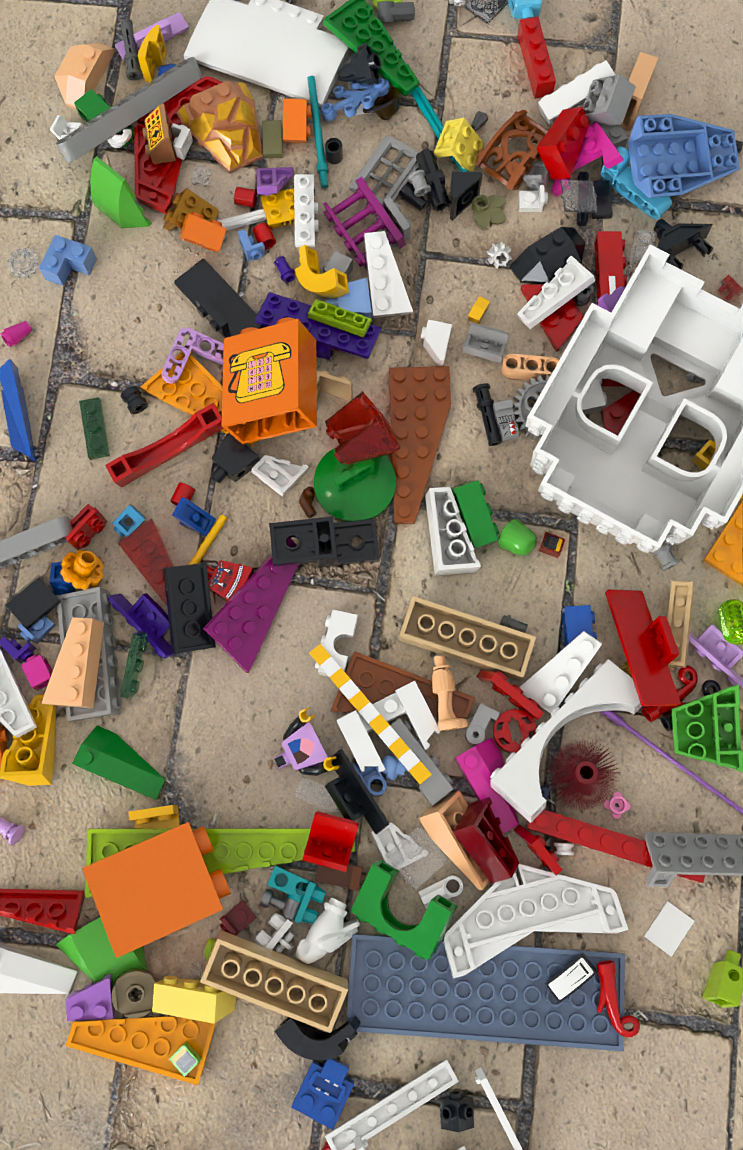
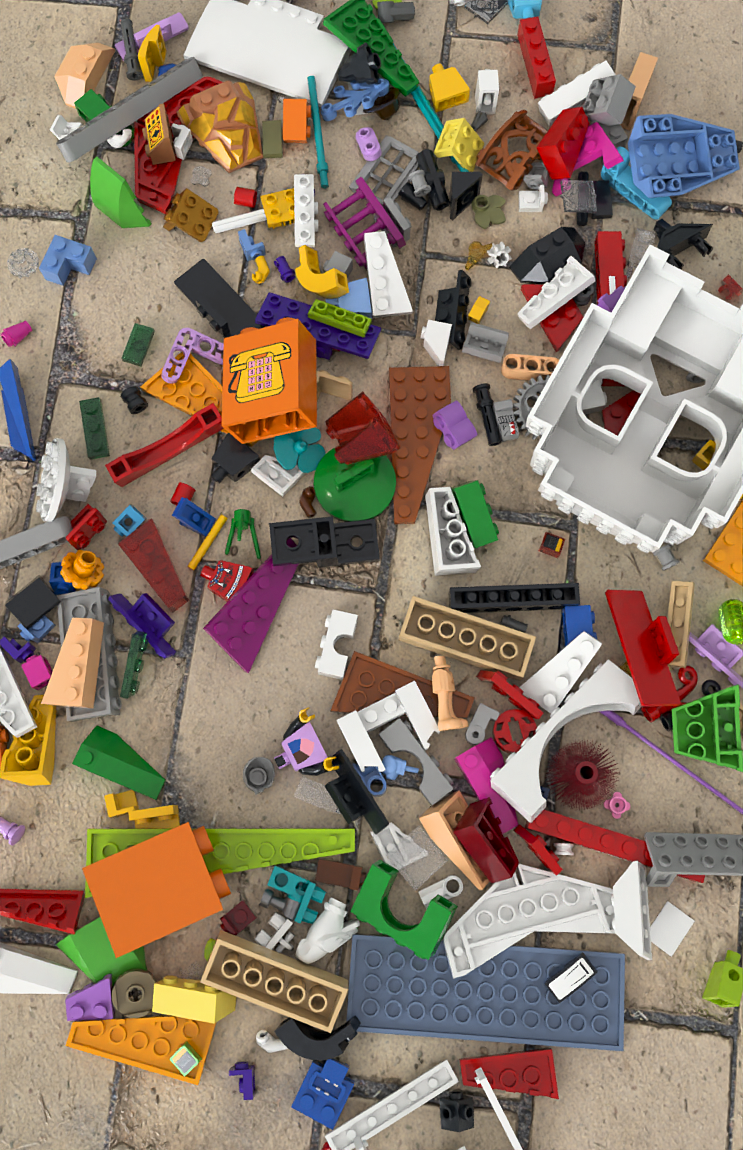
black tile [163,563,216,654] -> none
orange brick [179,212,227,253] -> none
red beam [252,223,276,250] -> none
medium lavender wing [256,167,294,196] -> none
red bracket [302,811,359,872] -> none
sticker [309,644,432,784] -> none
black beam [325,138,343,164] -> none
bright green hair [498,519,537,556] -> none
red plant [596,960,640,1037] -> none
none -> white bracket [36,438,96,522]
none -> yellow panel [104,790,139,818]
none -> clear green plate [121,323,155,367]
none -> green plant [225,509,261,559]
none -> dark purple bracket [229,1062,255,1100]
none -> light grey hair [243,757,275,795]
none -> yellow arm [252,256,270,284]
none -> white arm [256,1030,288,1053]
none -> teal piece [273,427,326,473]
none -> lavender plate [356,127,382,161]
none -> yellow torso [429,63,470,113]
none -> medium lavender brick [432,400,478,450]
none -> black bracket [435,270,471,350]
none -> black brick [448,583,580,613]
none -> red wing [459,1048,559,1099]
none -> clear yellow animal [465,241,492,270]
none -> white brick [475,69,499,115]
none -> white wedge [611,861,652,960]

